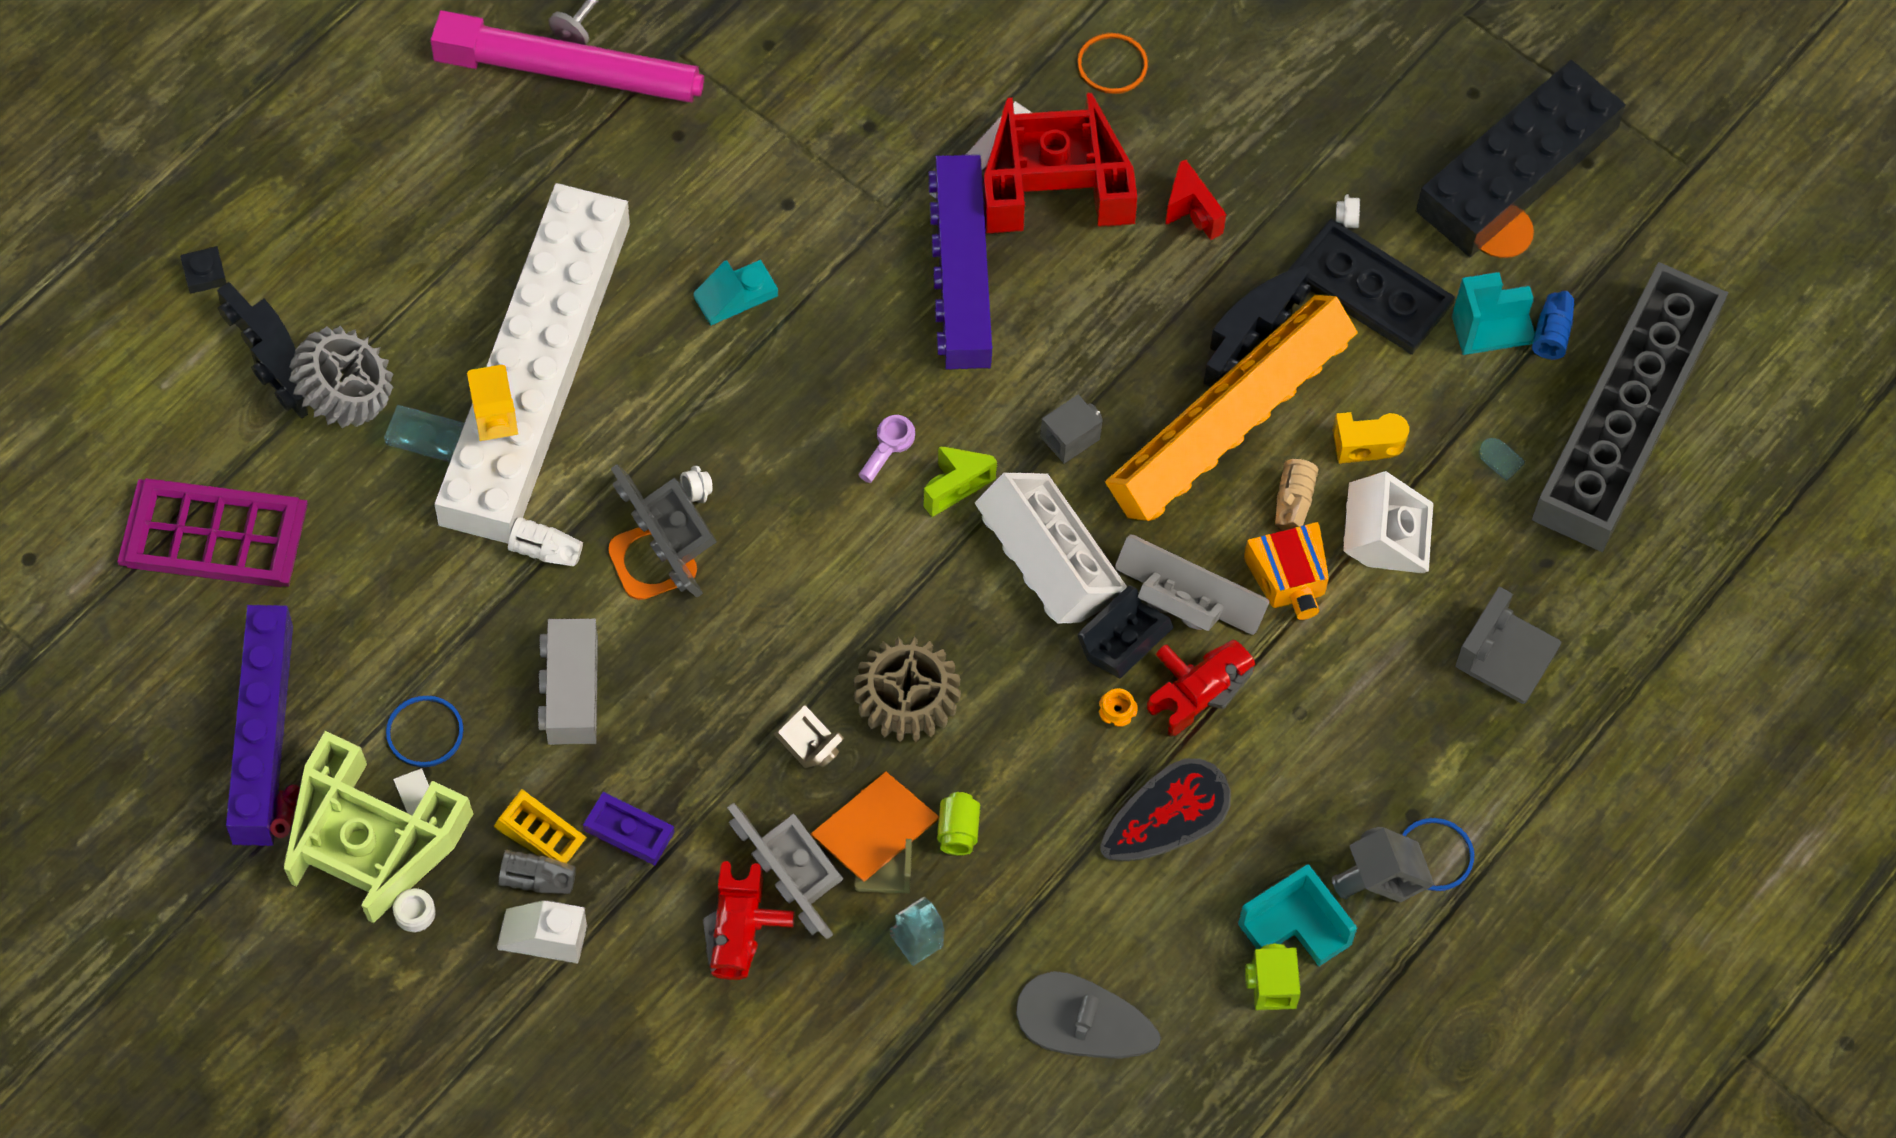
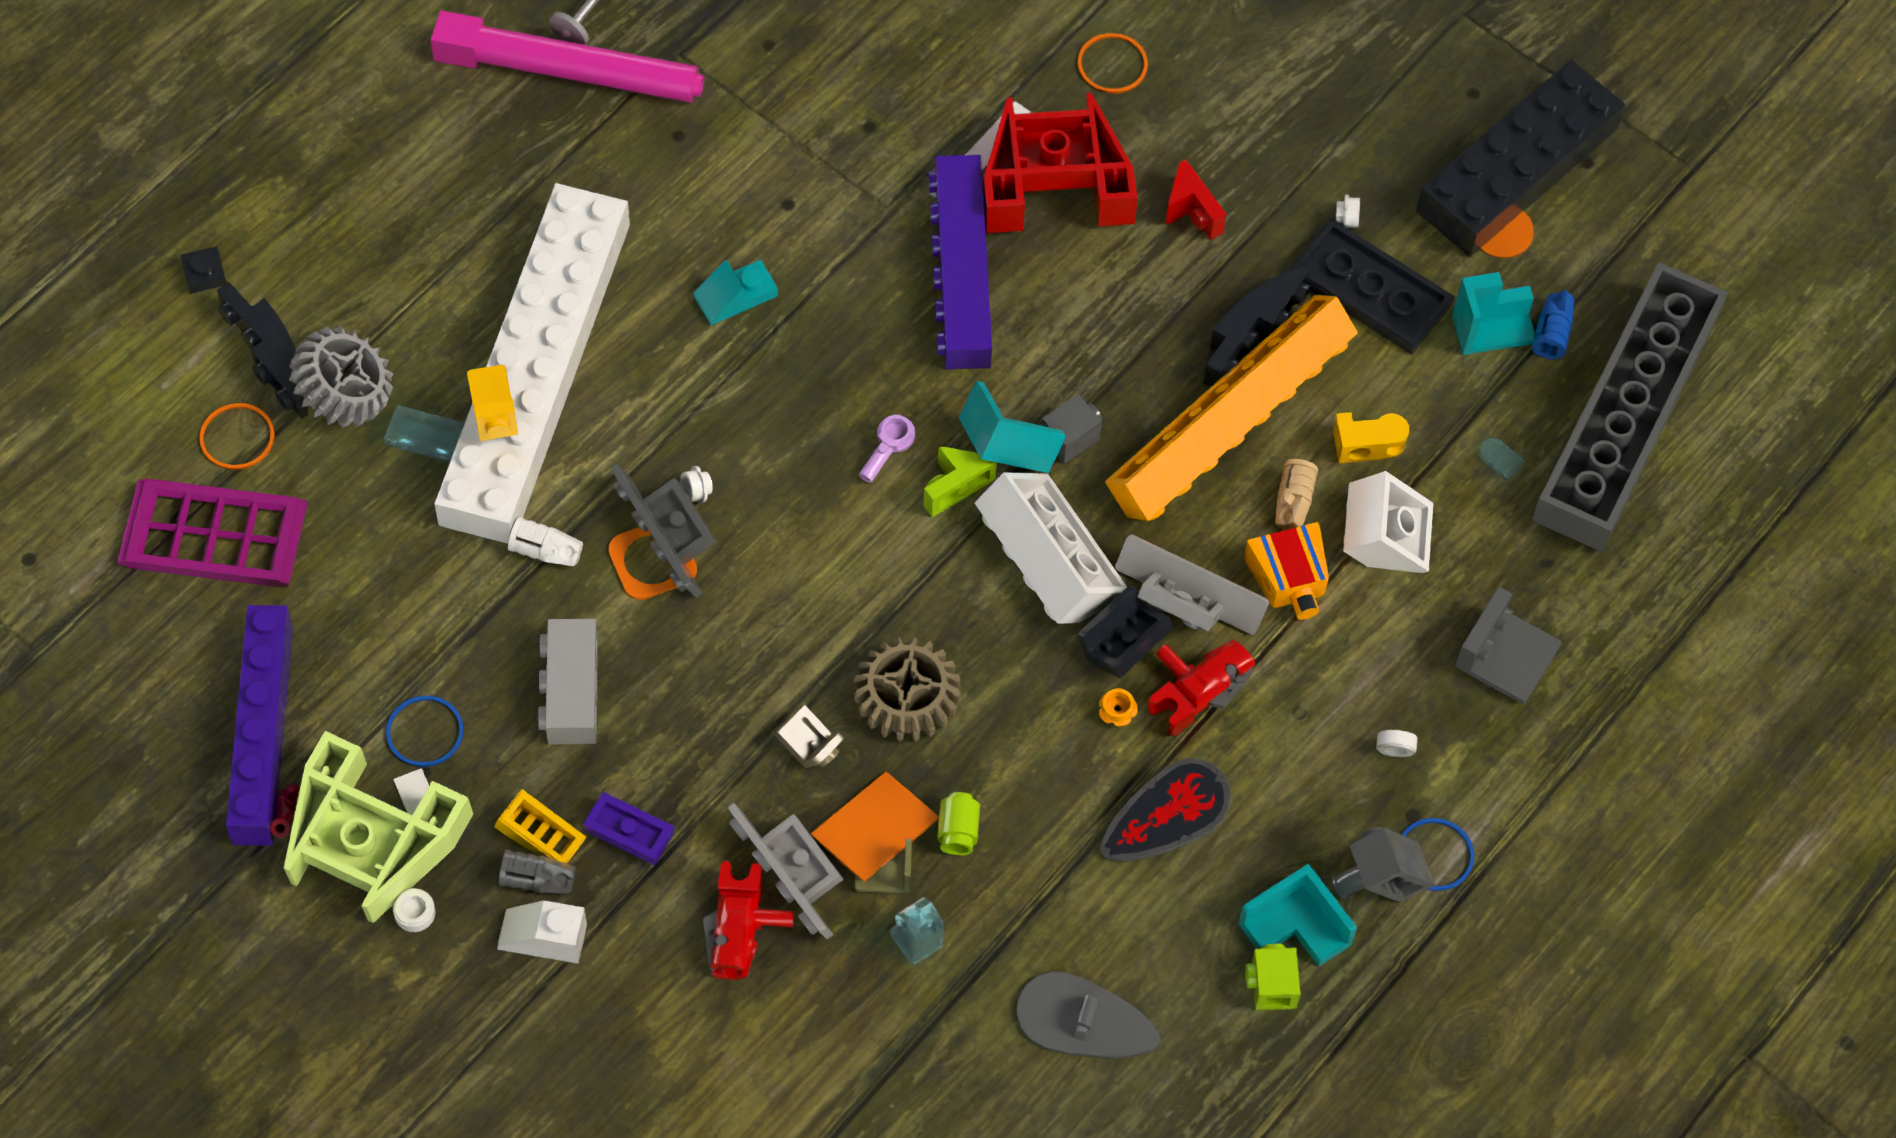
none -> orange piece [200,403,275,470]
none -> teal panel [959,381,1066,473]
none -> white tile [1376,730,1417,757]

